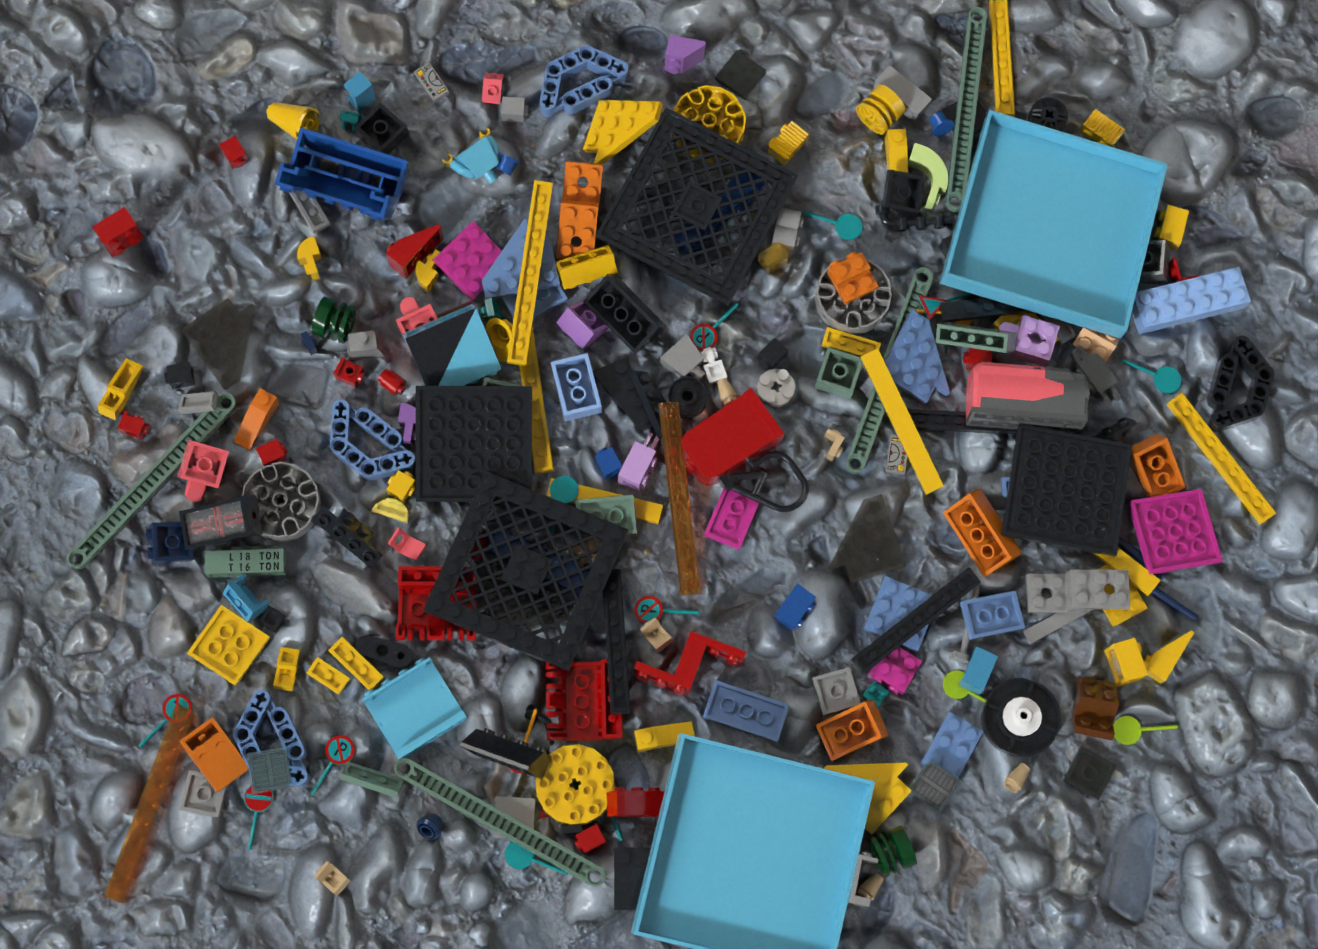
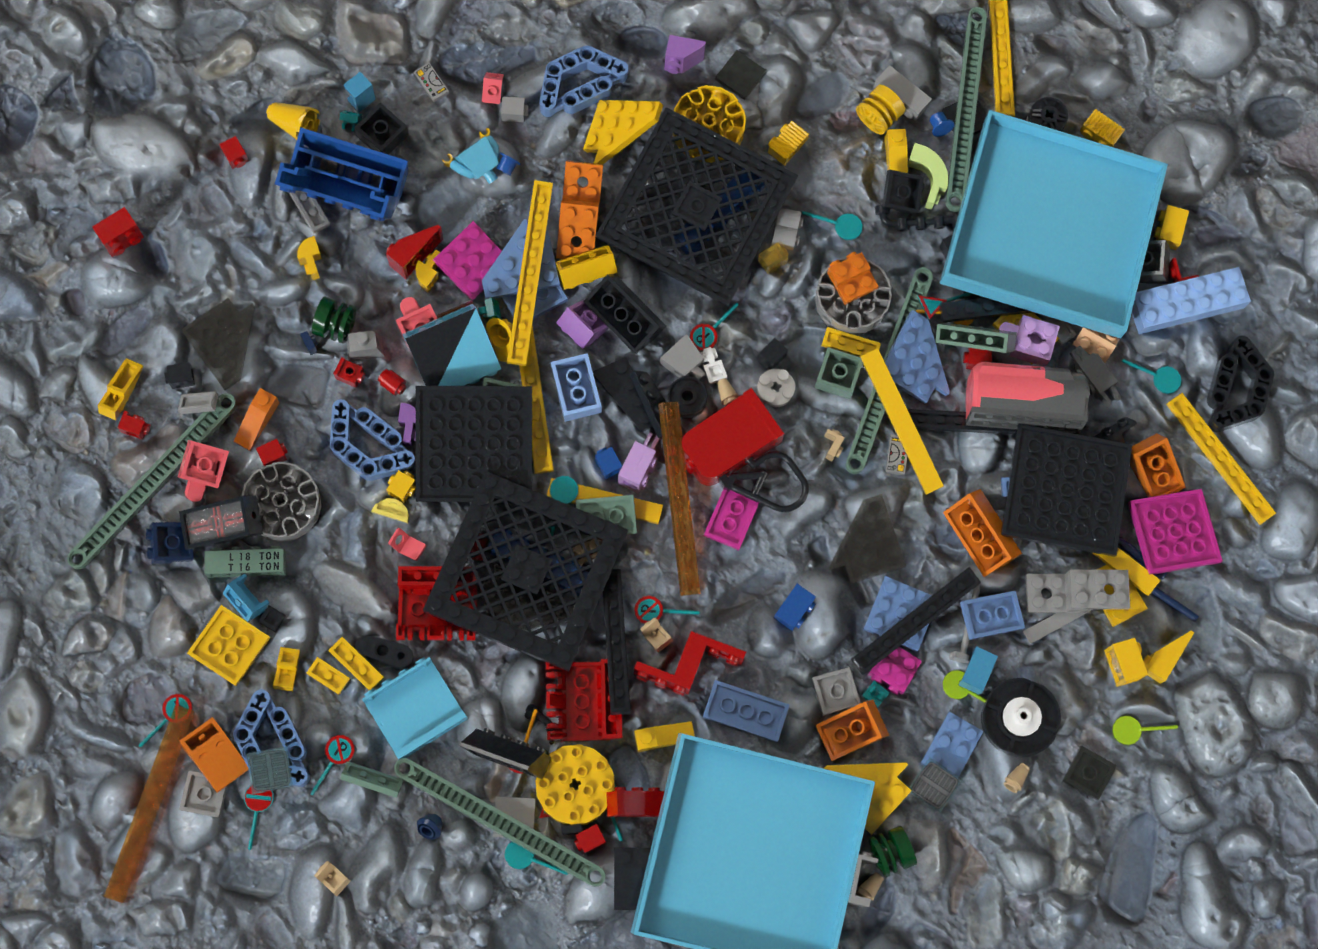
black bracket [311,506,383,567] -> none
reddish brown bracket [1071,676,1119,741] -> none

